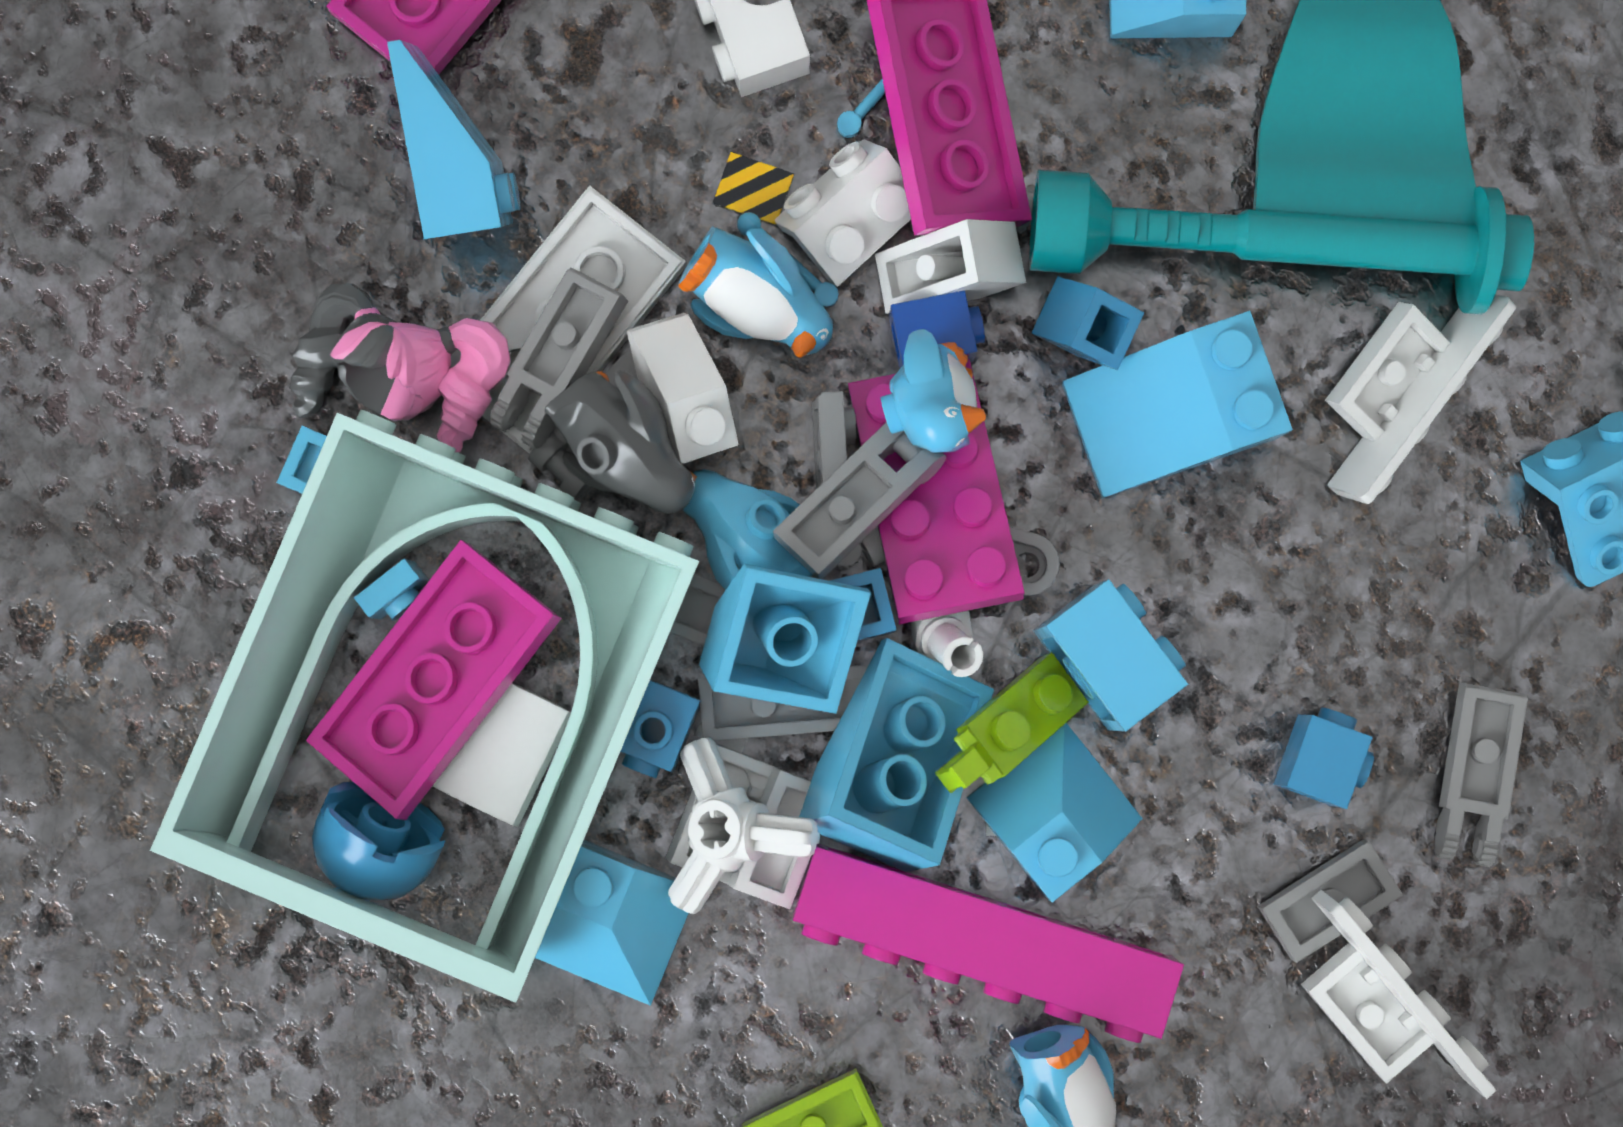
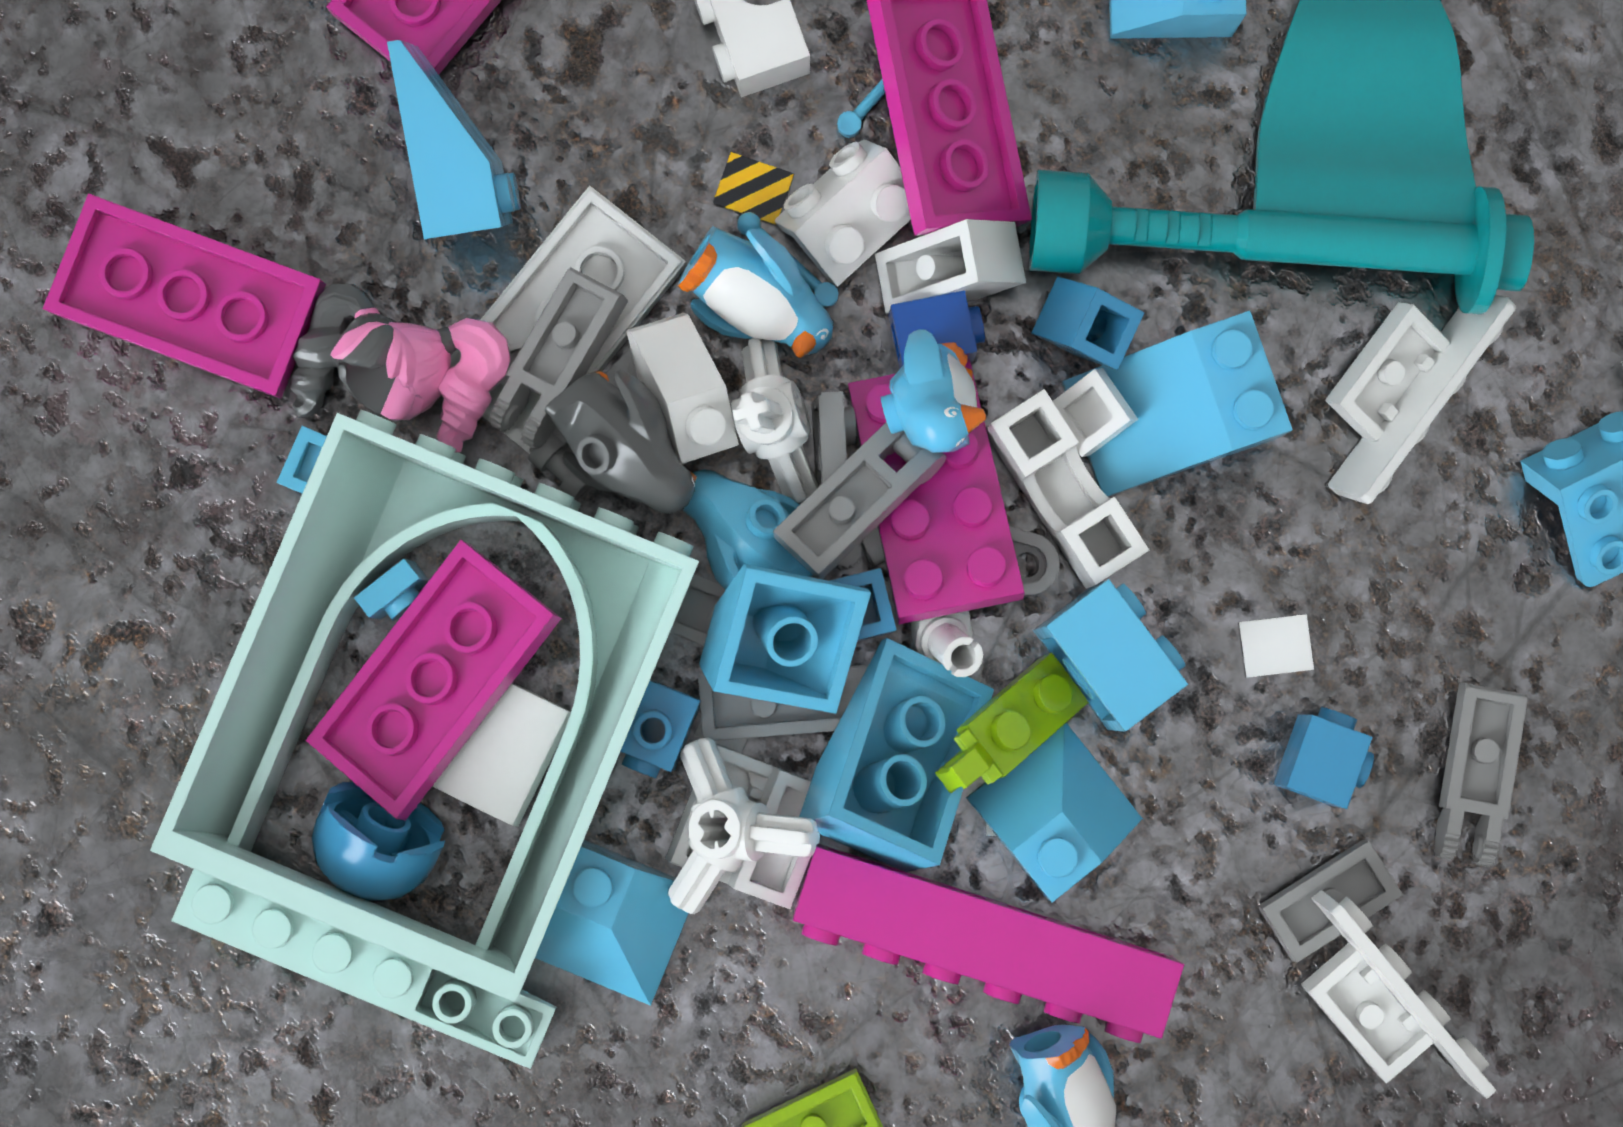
none -> dark pink plate [42,193,326,399]
none -> light aqua slope [171,869,557,1069]
none -> white bush [731,338,818,503]
none -> white arch [987,389,1150,589]
none -> white plate [1053,368,1138,457]
none -> white sticker [1239,614,1314,678]

